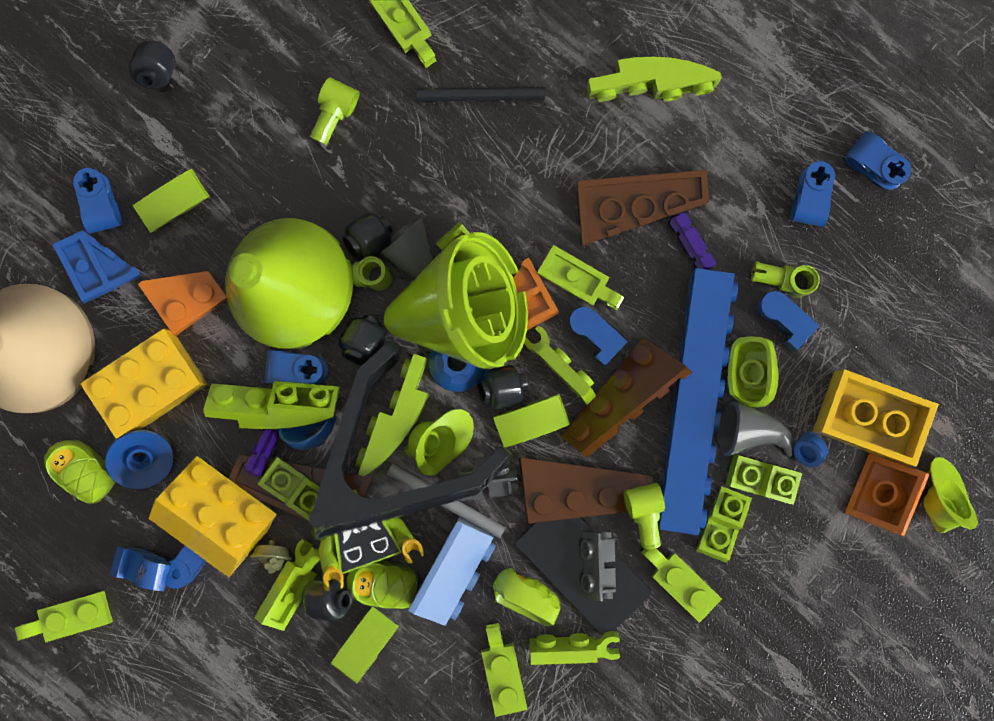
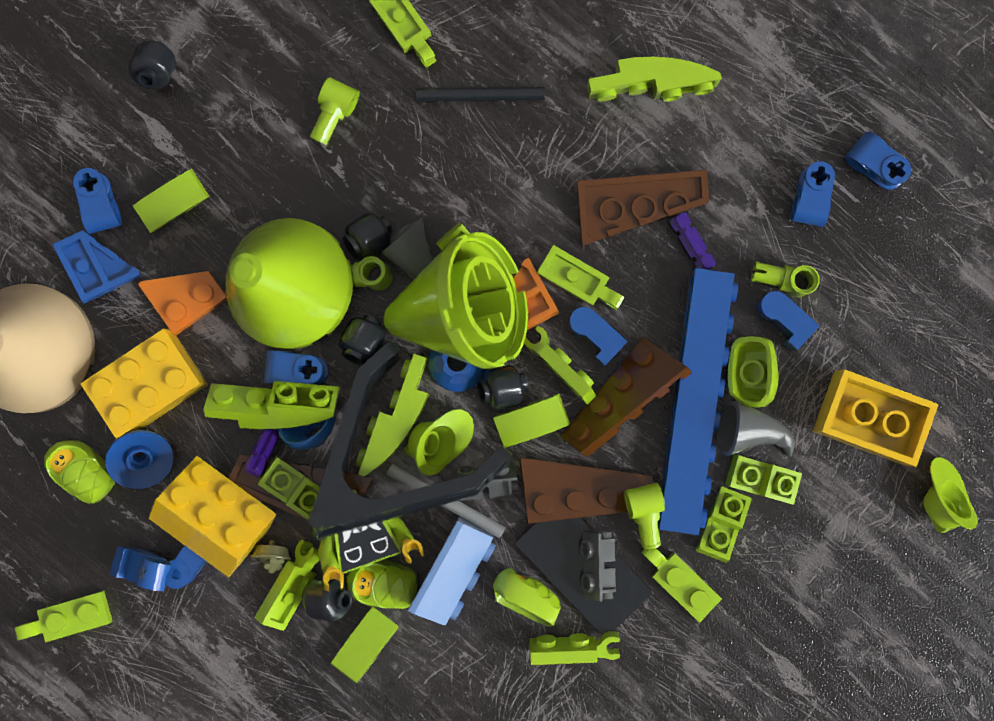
lime plate [481,622,528,717] -> none
blue tile [793,431,828,468] -> none
orange slope [845,453,929,536] -> none

